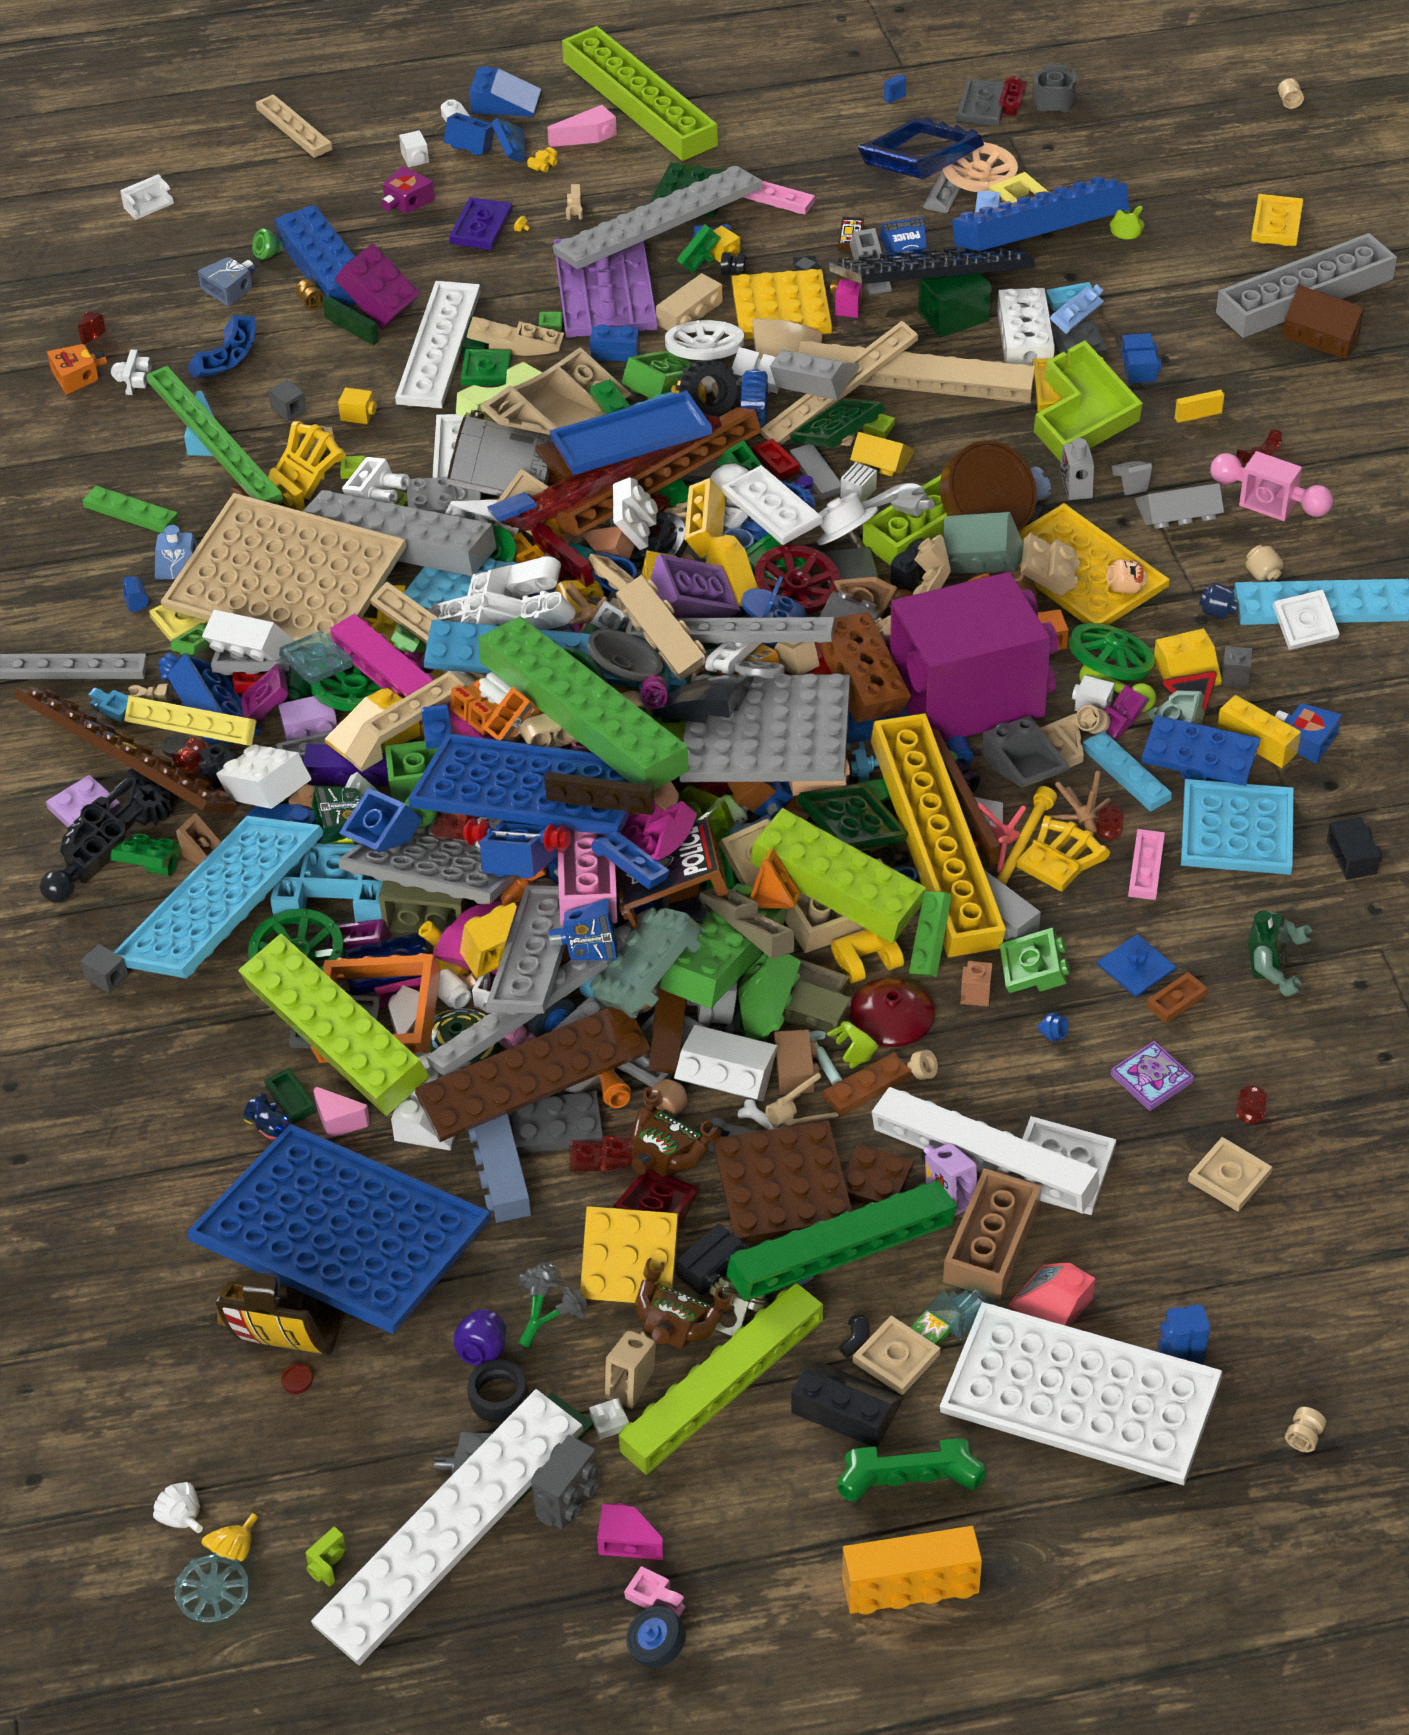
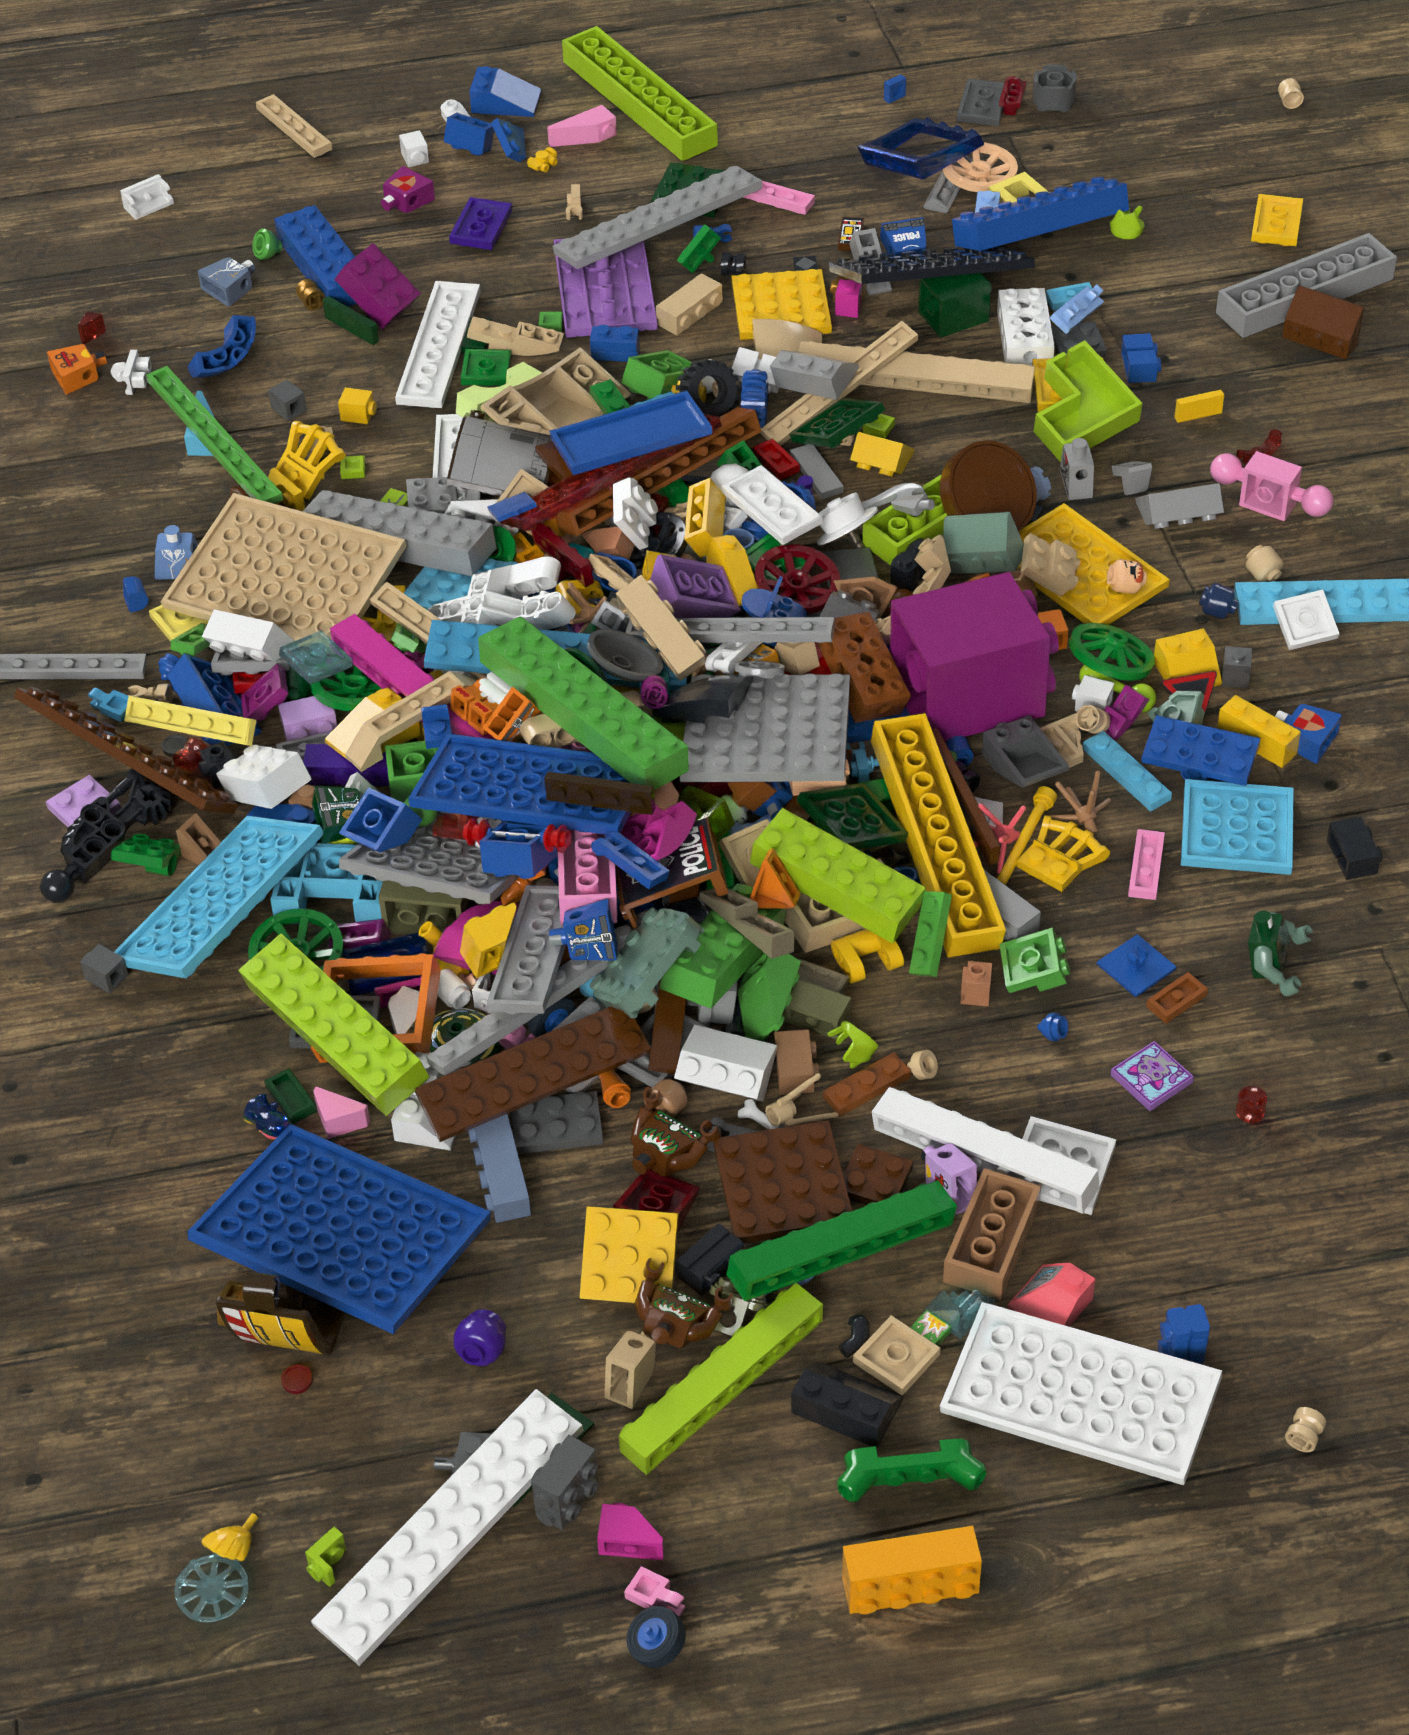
bright green plate [83,486,179,533] -> none
white piece [153,1482,203,1533] -> none
white brick [342,457,410,504] -> none
black tyre [467,1359,528,1422] -> none
yellow rock [513,216,530,232] -> none
dark grey plant [518,1262,588,1348] -> none
clear red slope [569,1136,632,1172] -> none
white tile [589,1398,629,1440] -> none
white wheel [665,320,744,360] -> none
yellow brick [710,226,740,263] -> none
light aqua piece [809,1030,842,1085] -> none
white brick [840,462,877,502] -> none
dark red dish [850,977,935,1047] -> none
clear red wheel [1096,805,1124,840] -> none
tan plate [1188,1137,1272,1212] -> none

